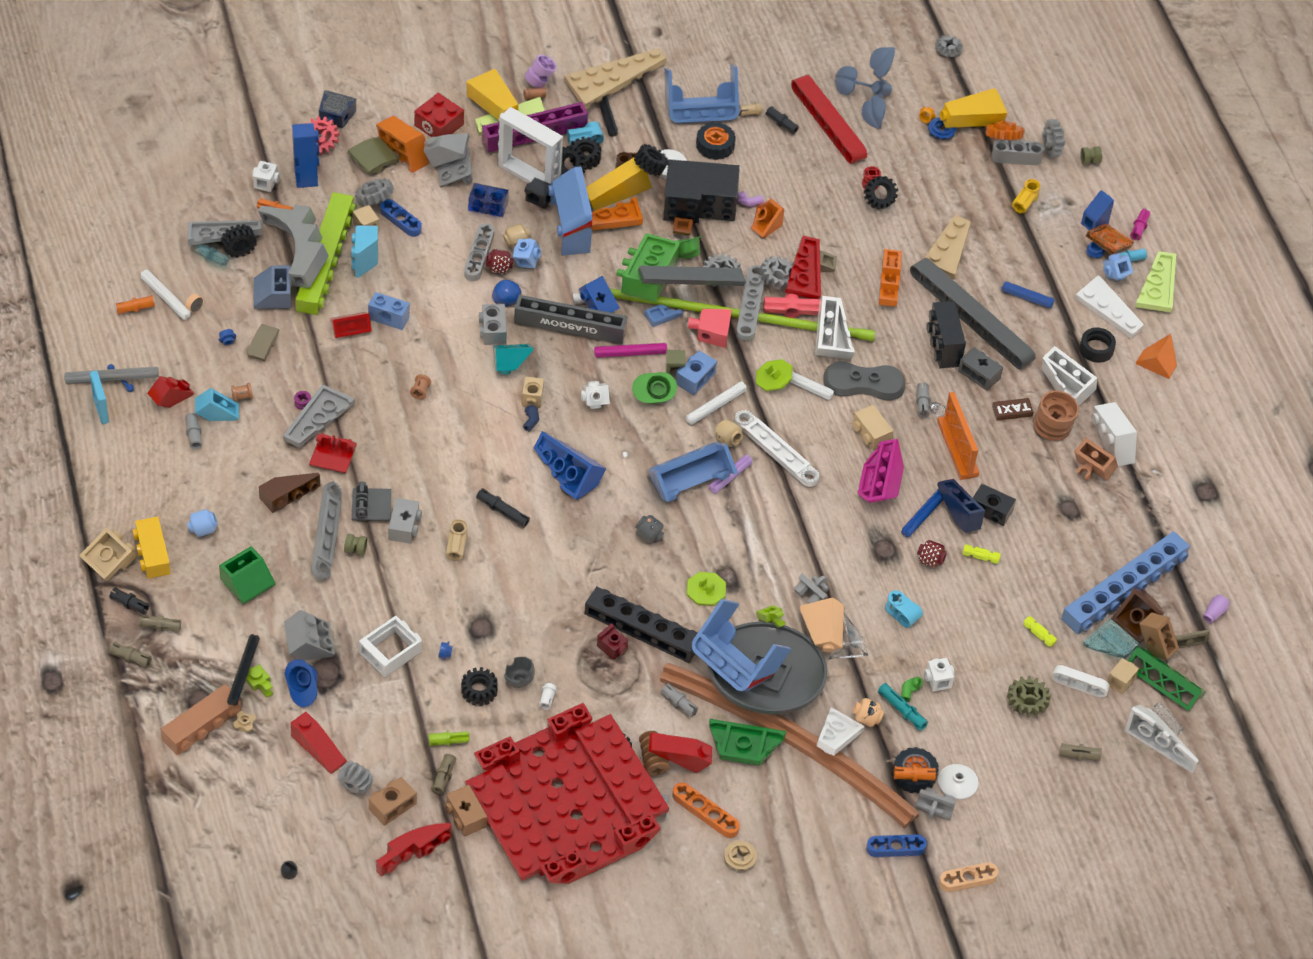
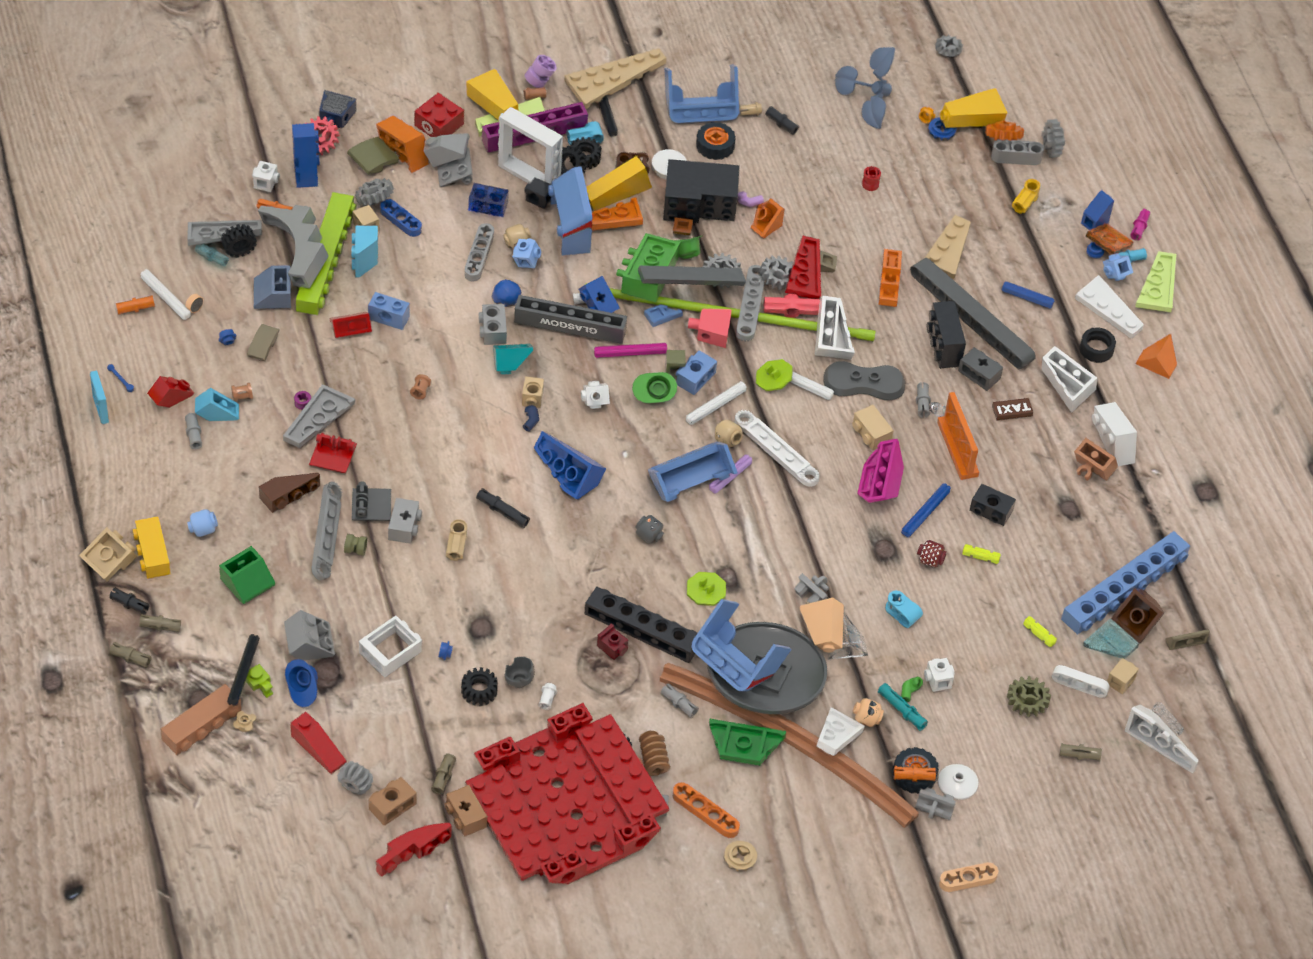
light grey axle [64,367,159,383] -> none
black hinge [281,860,298,879] -> none
lime axle [429,730,470,747] -> none
dark red head [486,249,514,274] -> none
black tyre [634,144,669,176] -> none
red slope [649,732,712,773] -> none
lime plate [756,605,786,628] -> none
red beam [791,74,867,164] -> none
black tyre [863,176,898,209] -> none
blue beam [866,834,927,857] -> none
dark blue slope [937,479,985,533] -> none
nougat wheel [1033,390,1079,441] -> none
olive wheel [1080,146,1102,165] -> none
green fence [1128,647,1206,711] -> none
medium nougat brick [1139,612,1179,660] -> none
lavender cone [1203,595,1230,623] -> none

